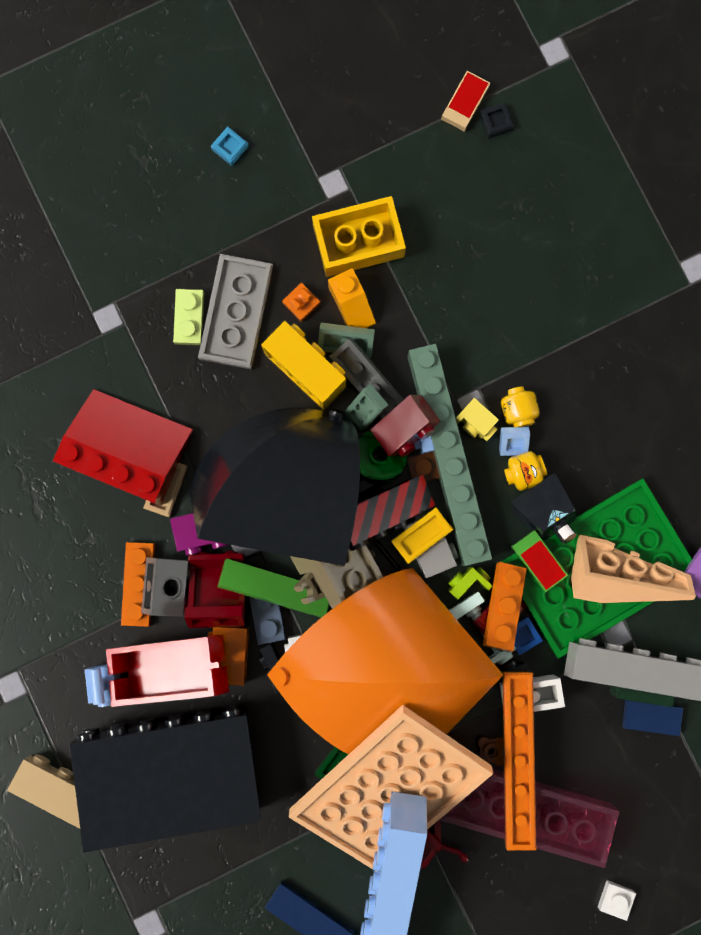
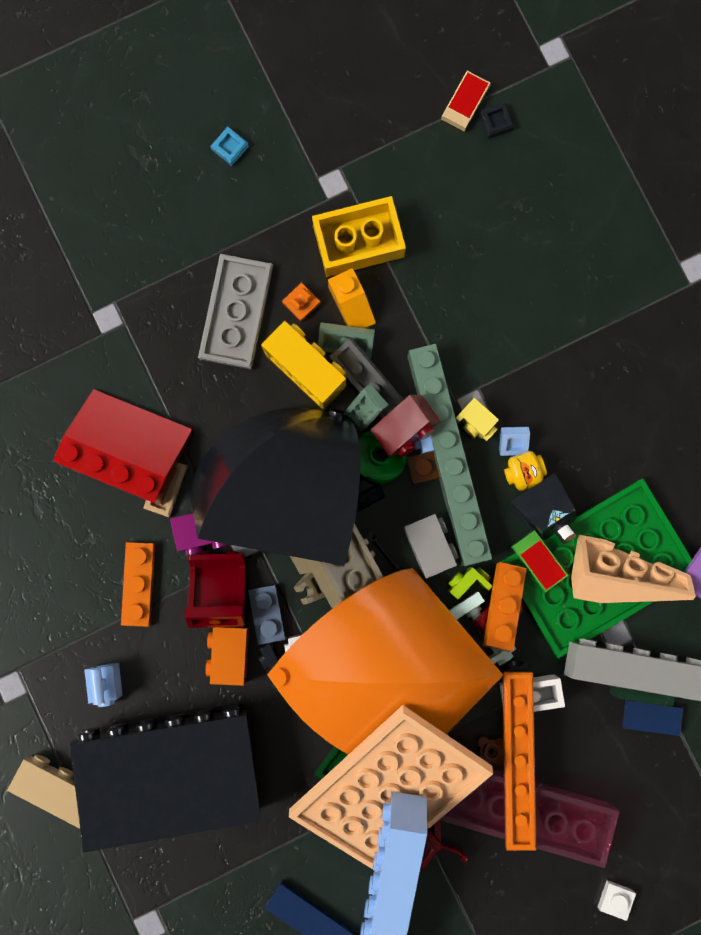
piece [106,635,229,707] -> none
dark grey brick [141,557,190,617] -> none
yellowish green plate [173,289,204,345] -> none
bright green tile [218,558,329,618] -> none
brick [349,475,435,551] -> none
yellow tile [391,508,453,564] -> none
yellow head [501,386,540,427] -> none
blue plate [514,616,543,655] -> none

